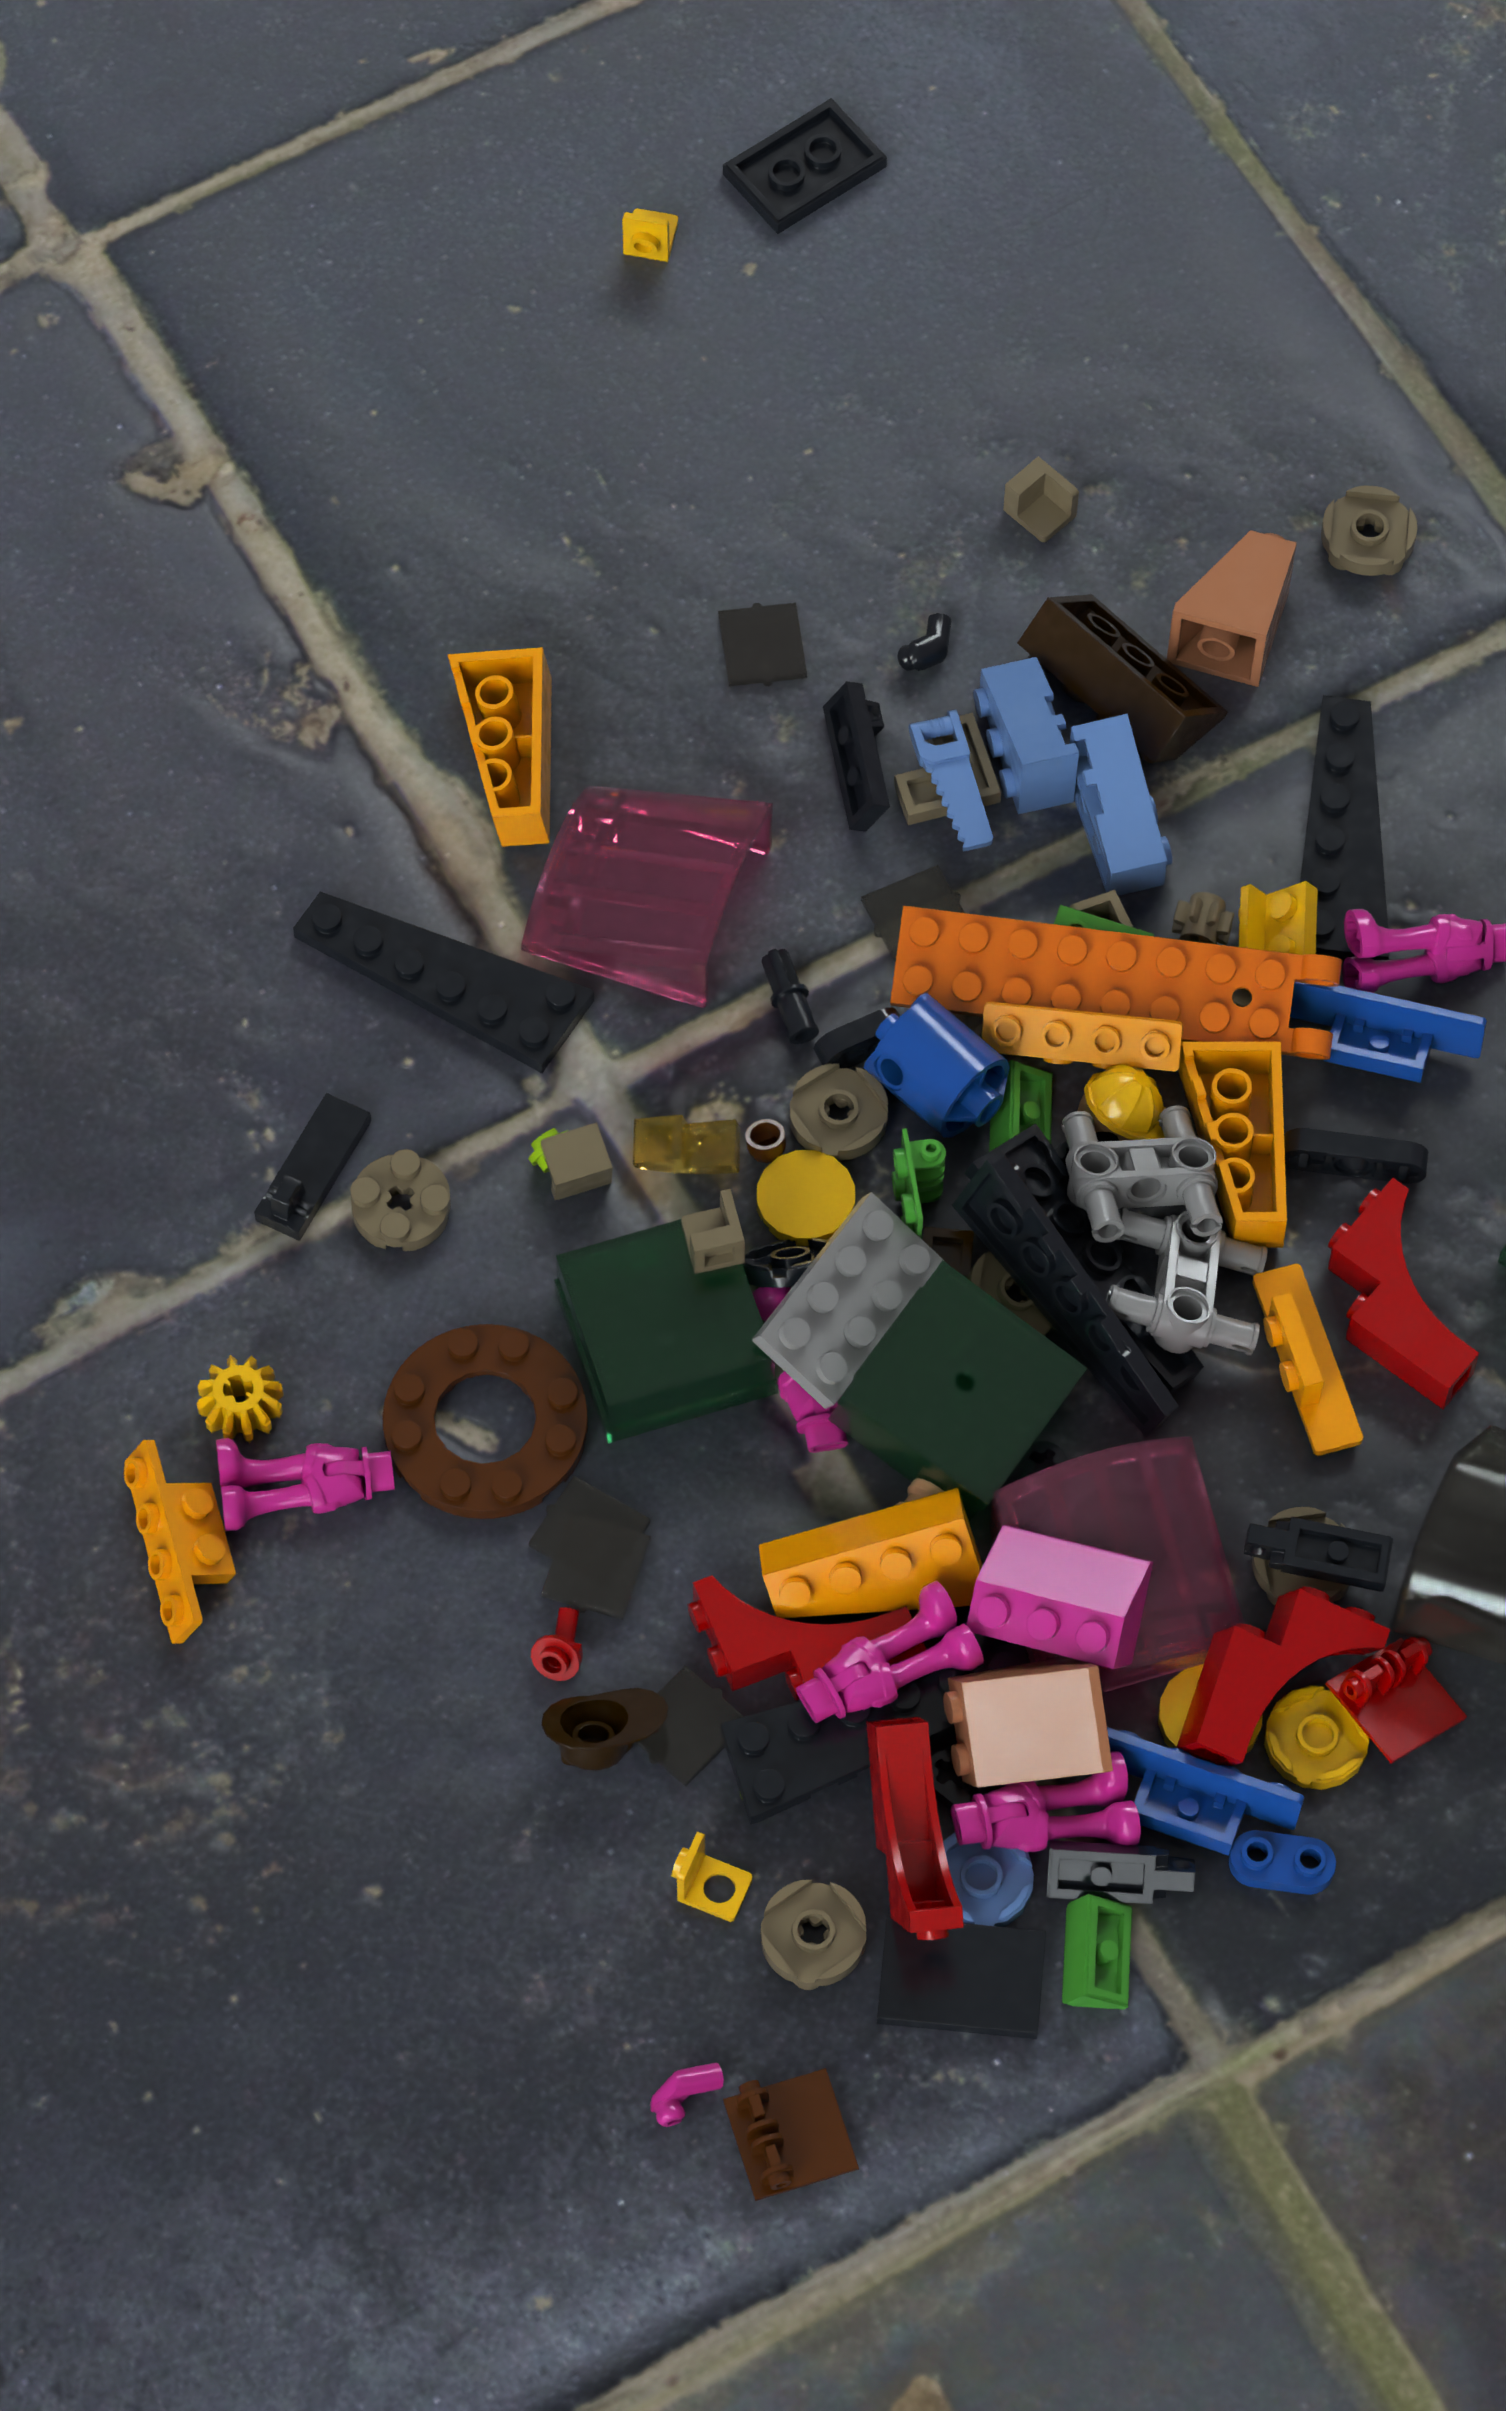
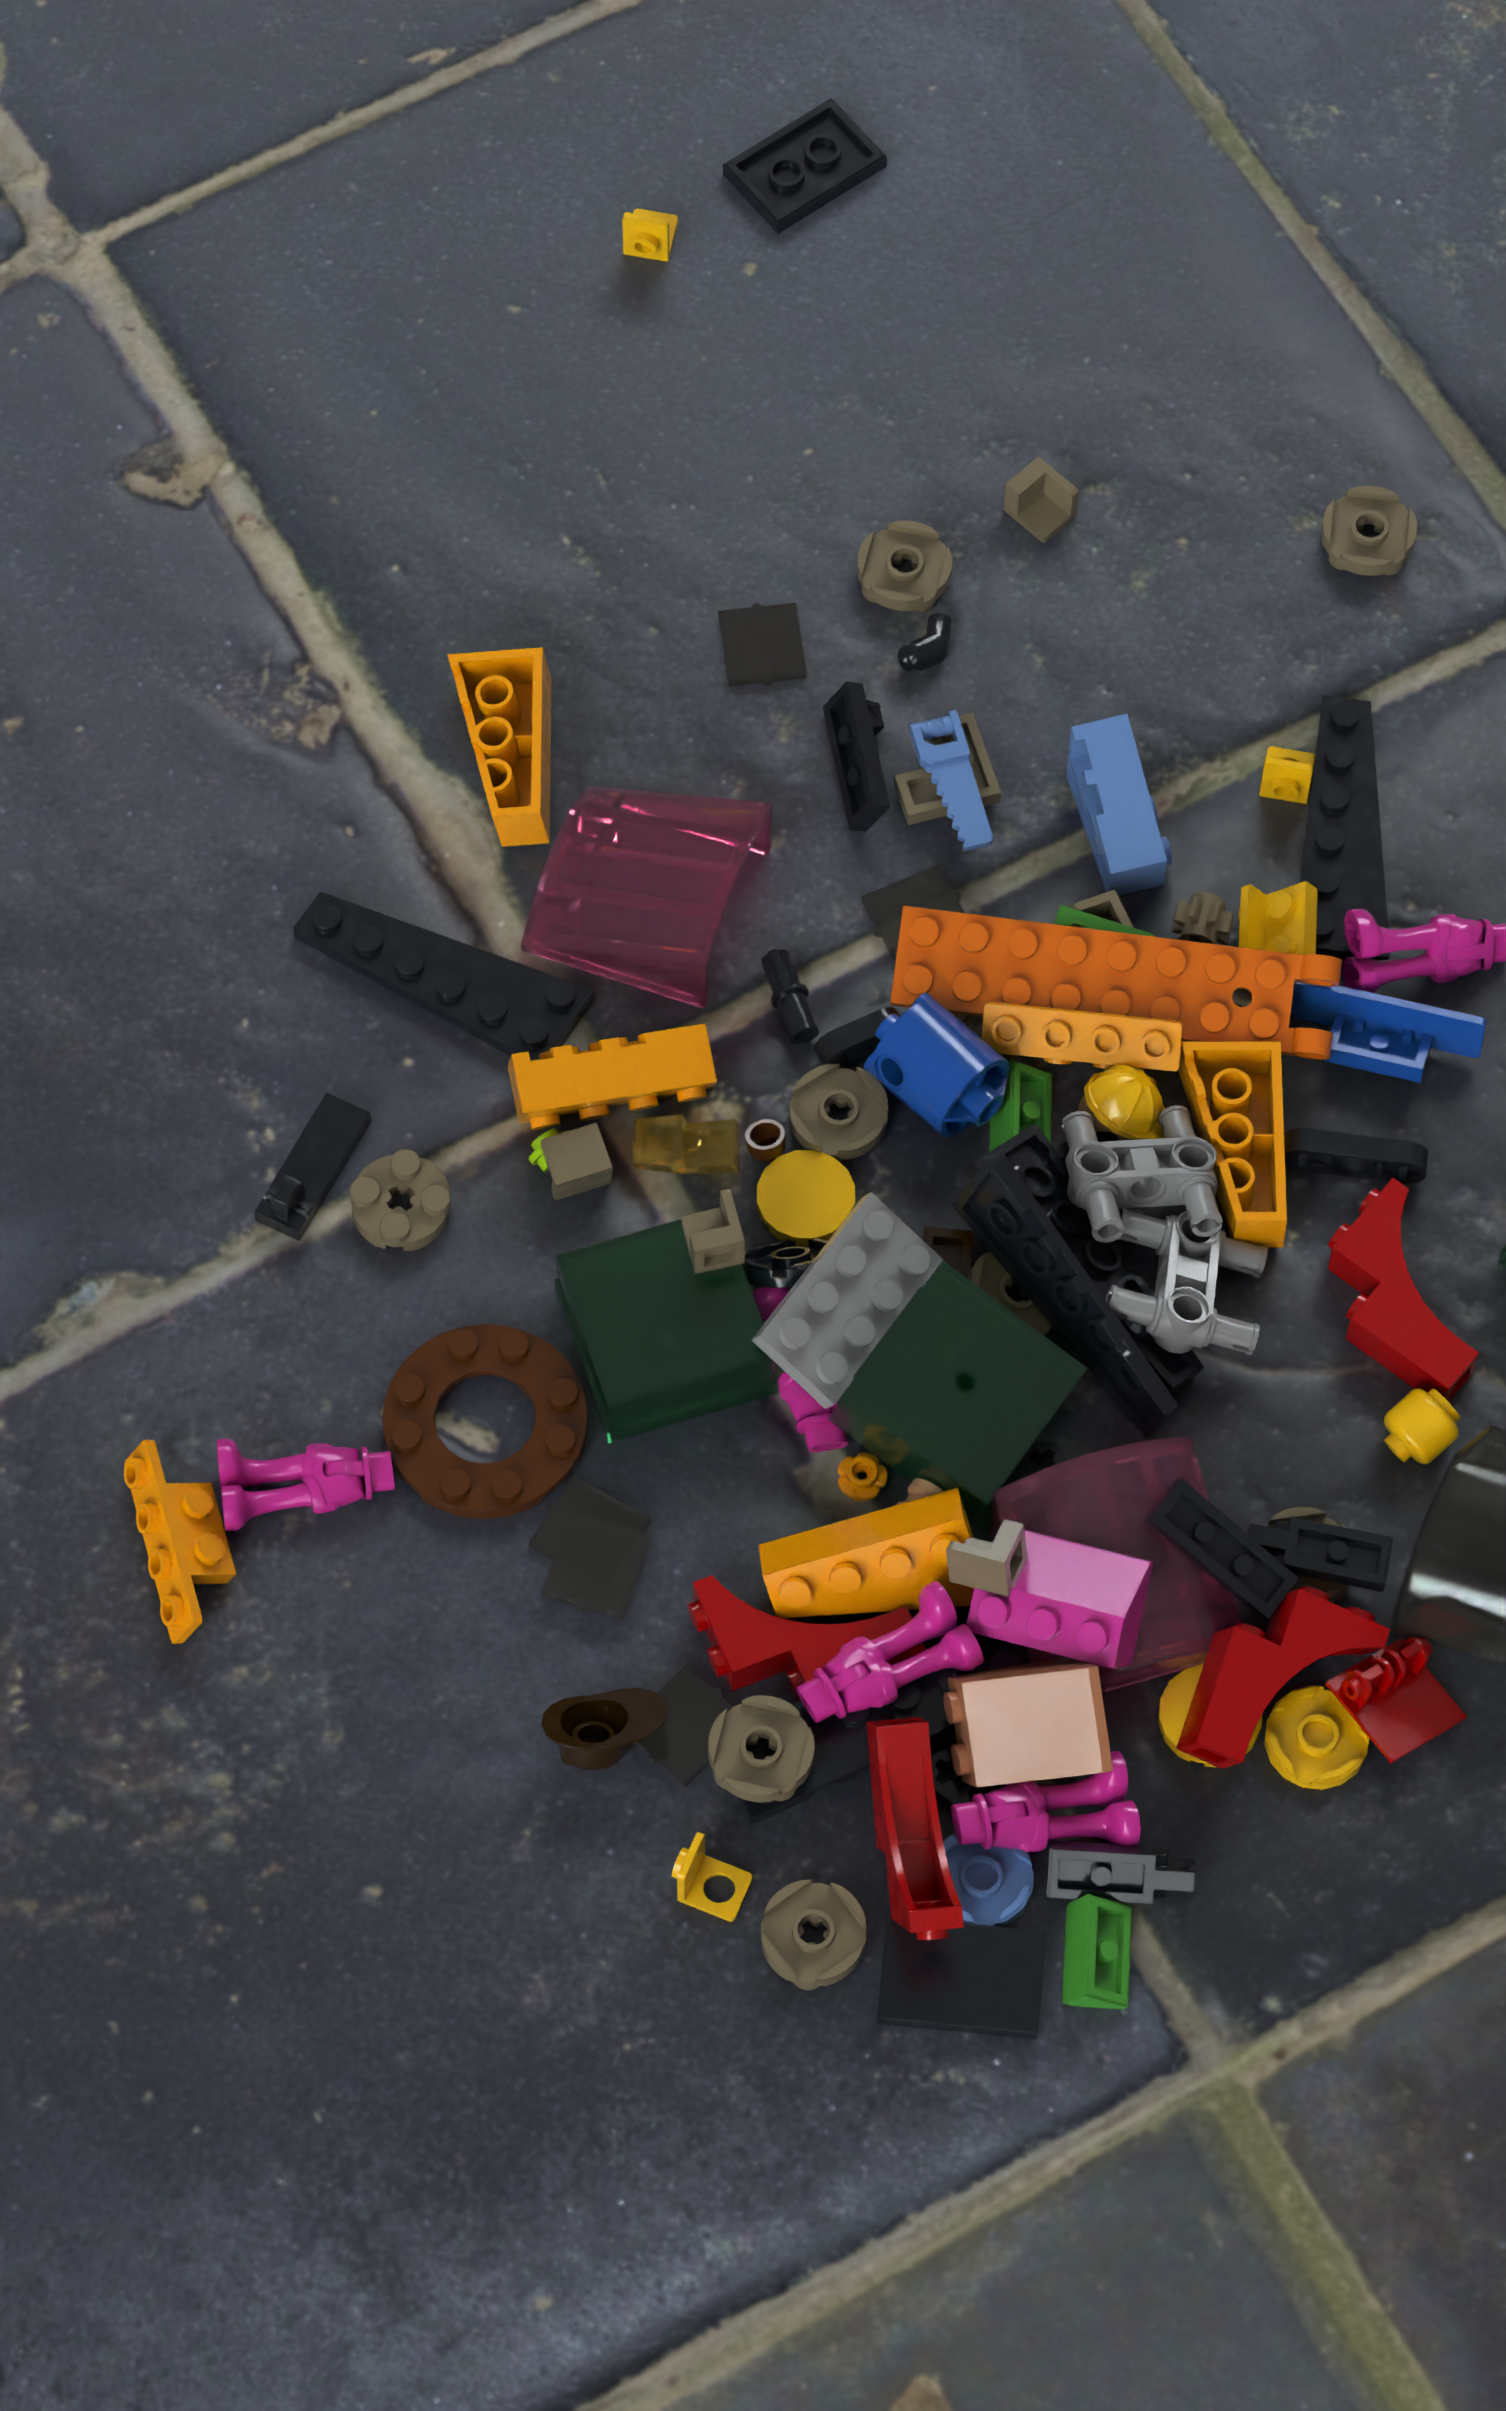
yellow gear [197,1355,284,1443] -> none
red plate [530,1607,583,1681] -> none
dark pink arm [650,2062,724,2127] -> none
reddish brown hinge [723,2068,859,2201] -> none
bright green hinge [892,1128,946,1239] -> none
medium blue wedge [973,657,1079,814] -> none
dark brown slope [1017,594,1228,763] -> none
blue bracket [1107,1727,1304,1856] -> none
nougat slope [1167,530,1297,687] -> none
blue plate [1229,1830,1336,1895] -> none
light orange bracket [1252,1263,1363,1456] -> none
none -> light orange wedge [507,1023,717,1130]
none -> dark tan plate [708,1695,815,1802]
none -> light orange plate [837,1452,888,1502]
none -> dark tan plate [857,520,953,612]
none -> dark tan panel [946,1519,1028,1597]
none -> black hinge [1145,1478,1299,1620]
none -> yellow bracket [1259,746,1315,804]
none -> yellow head [1383,1388,1461,1464]

